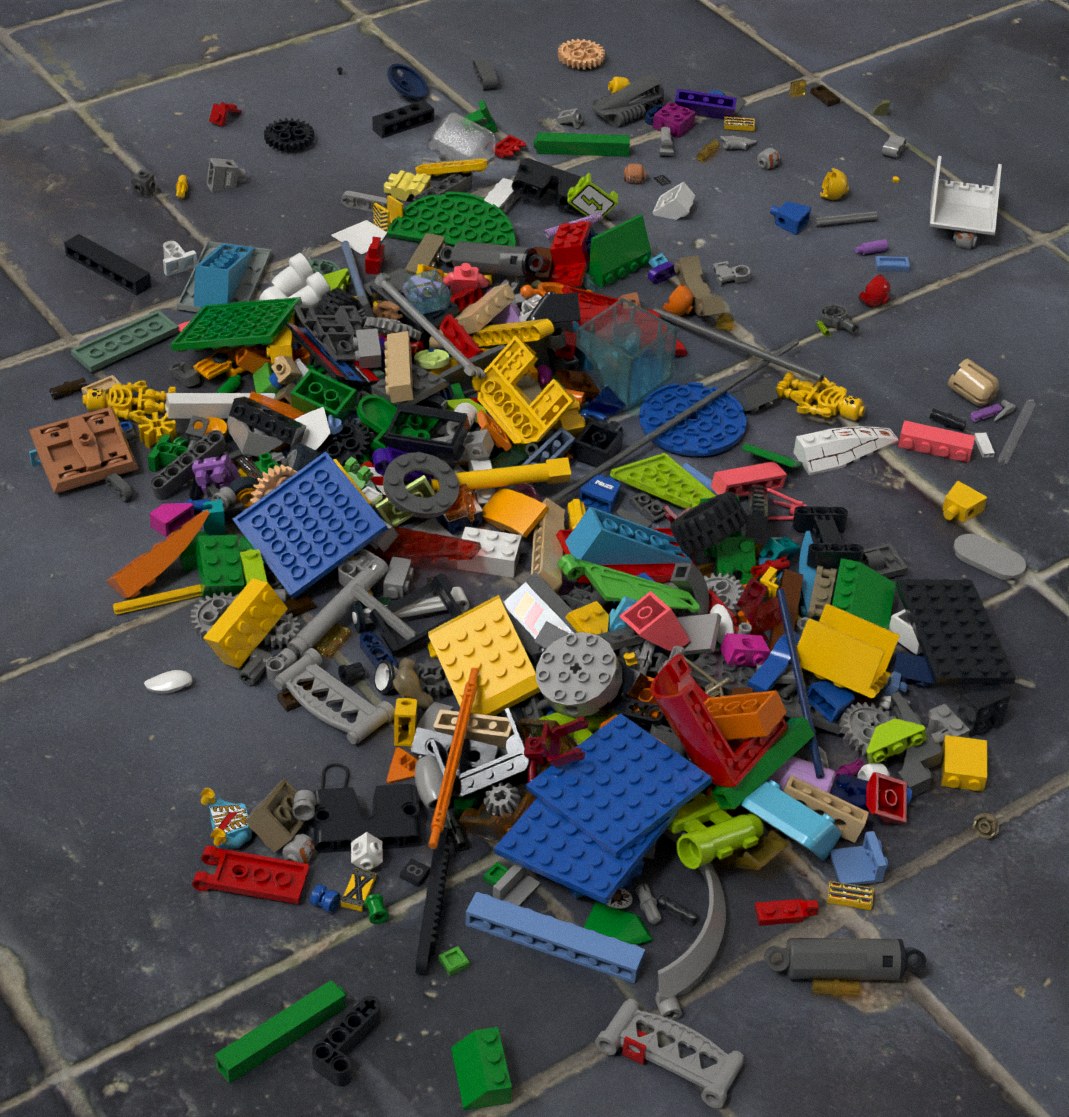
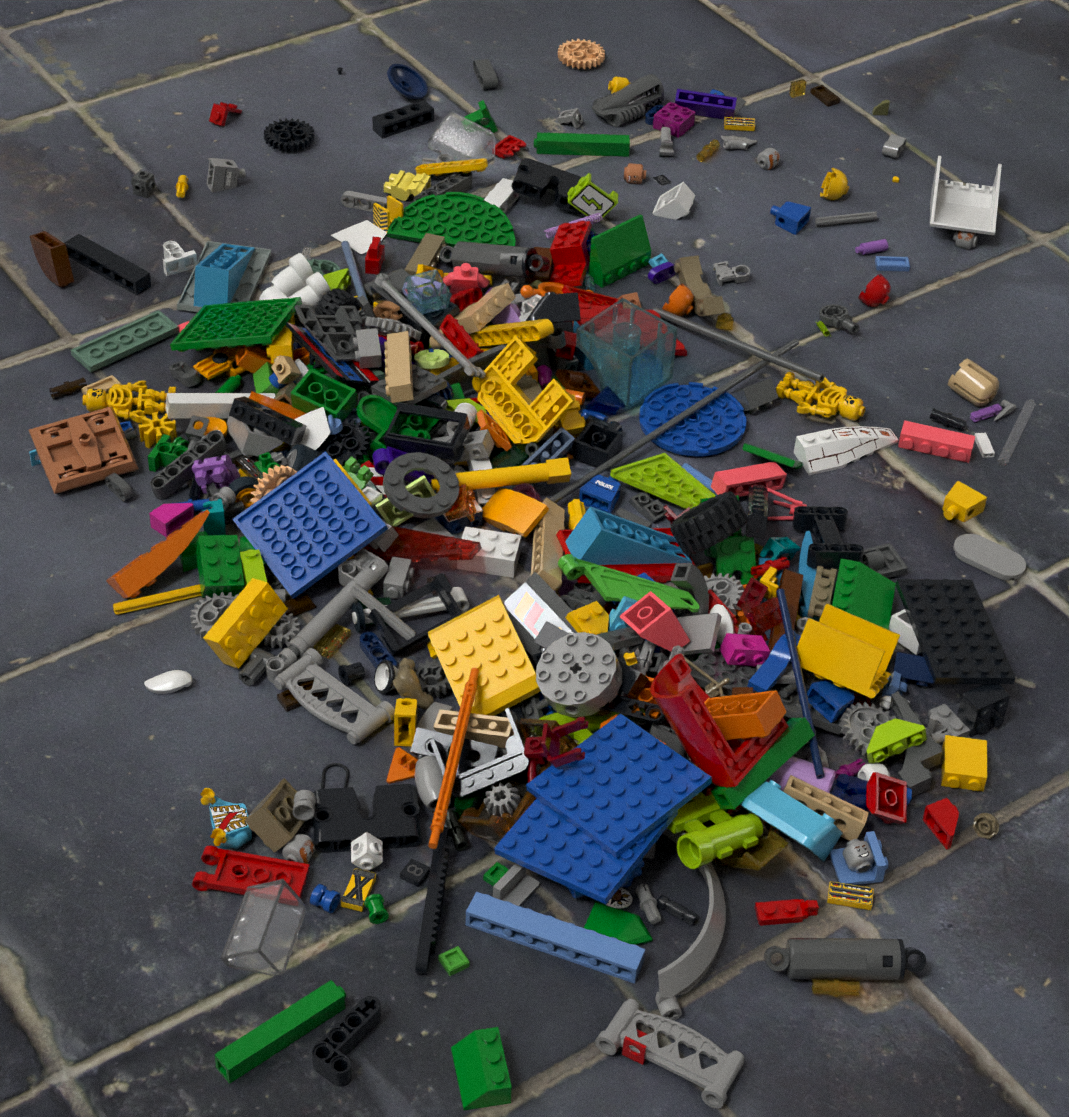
none -> reddish brown brick [29,231,74,287]
none -> clear windscreen [220,879,305,976]
none -> light grey head [842,839,874,873]
none -> red slope [922,798,959,850]

